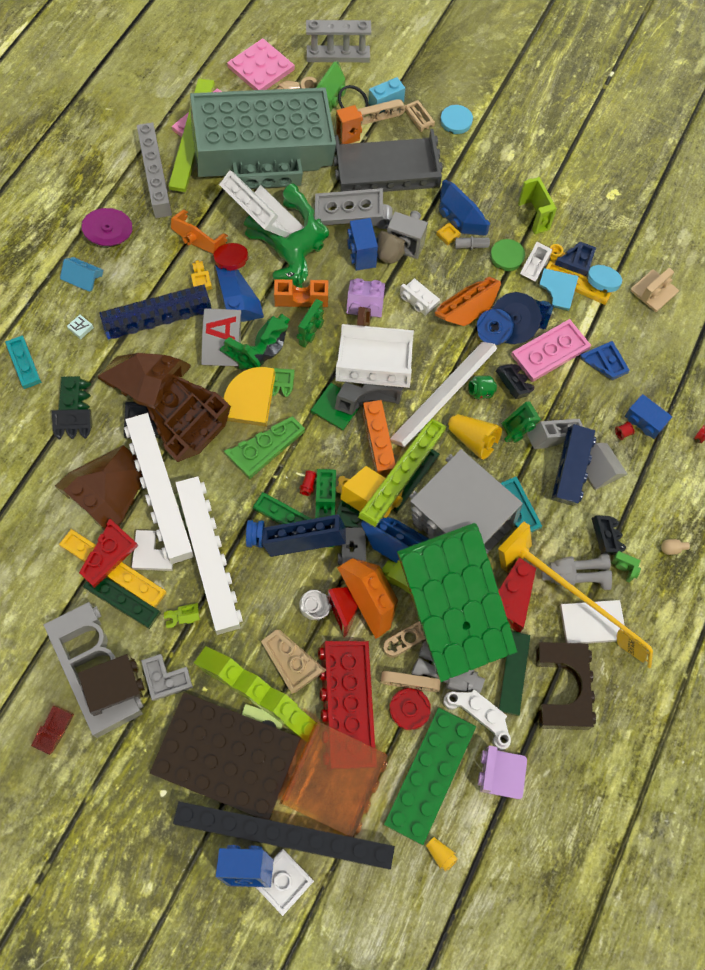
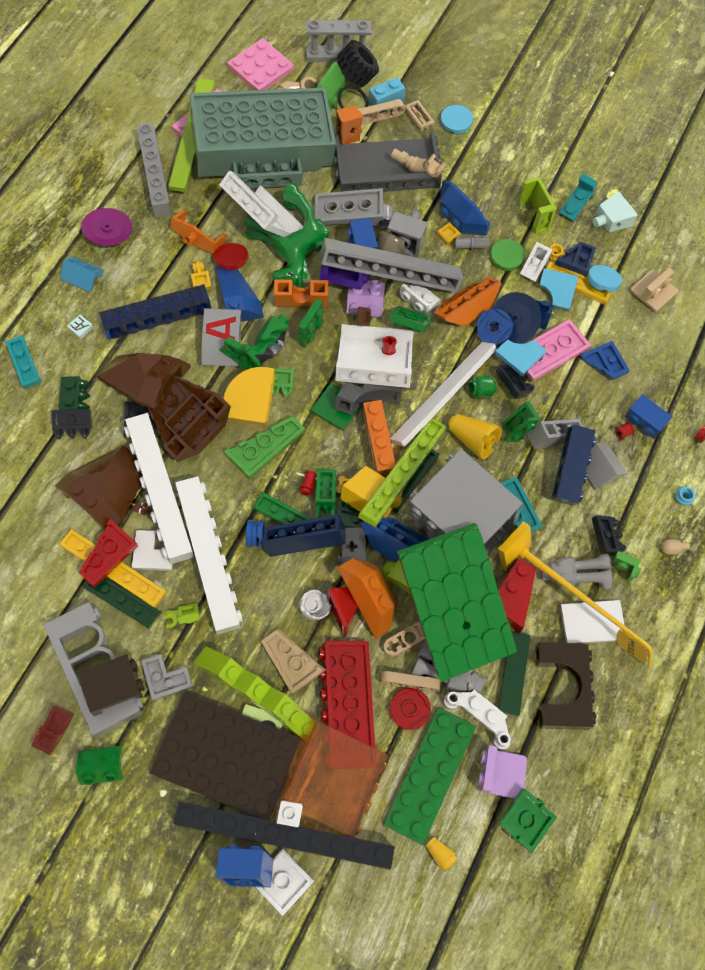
none -> green bracket [76,746,123,785]
none -> reddish brown plate [130,500,151,515]
none -> white bracket [276,800,303,827]
none -> light grey brick [320,238,463,293]
none -> dark purple panel [320,264,372,289]
none -> black tyre [337,40,379,87]
none -> red axle [382,336,397,355]
none -> green plate [390,306,433,333]
none -> tan piece [391,149,447,177]
none -> medium azure tile [495,340,547,376]
none -> green plate [497,788,557,853]
none -> teal bracket [559,173,597,223]
none -> light aqua torso [592,192,637,232]
none -> medium azure plate [675,487,695,505]

